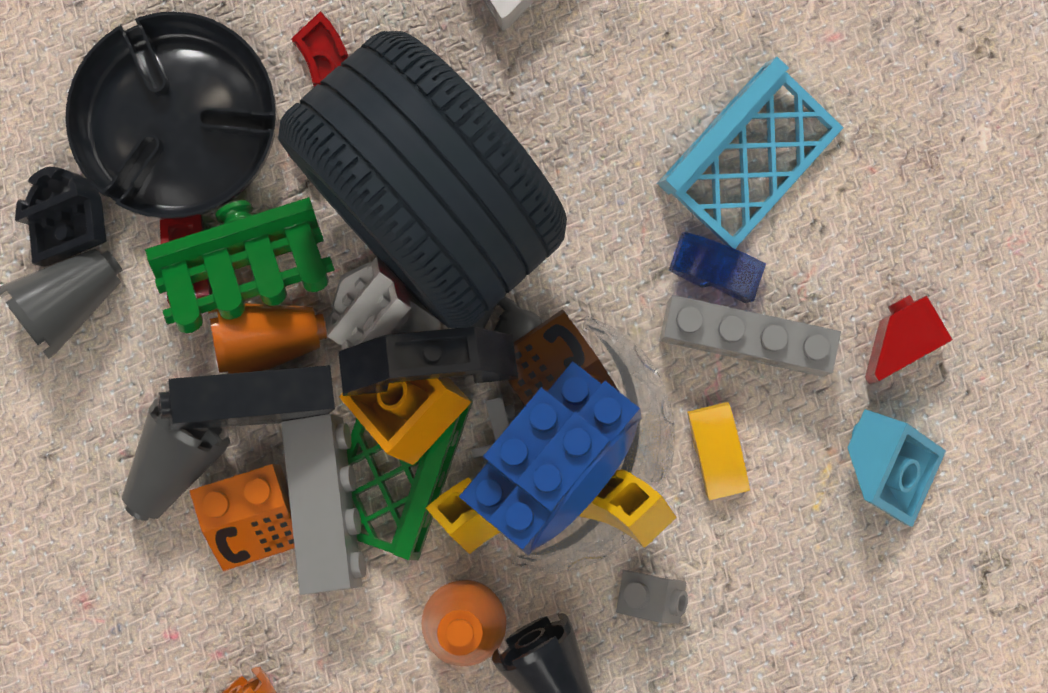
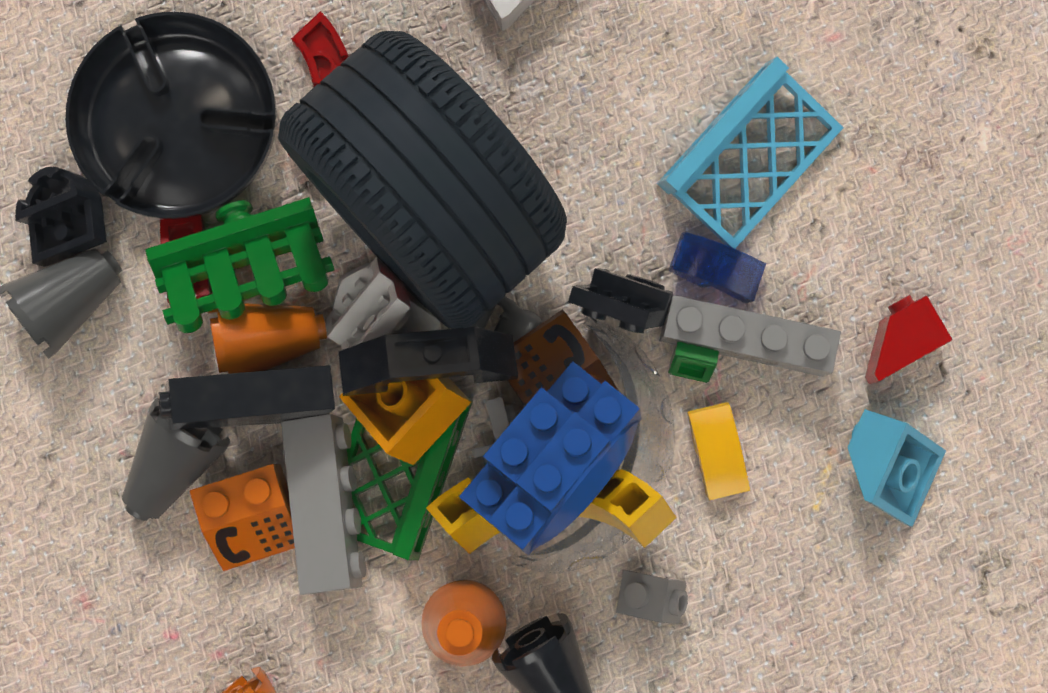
none -> black slope [568,268,673,333]
none -> green tile [668,342,719,383]

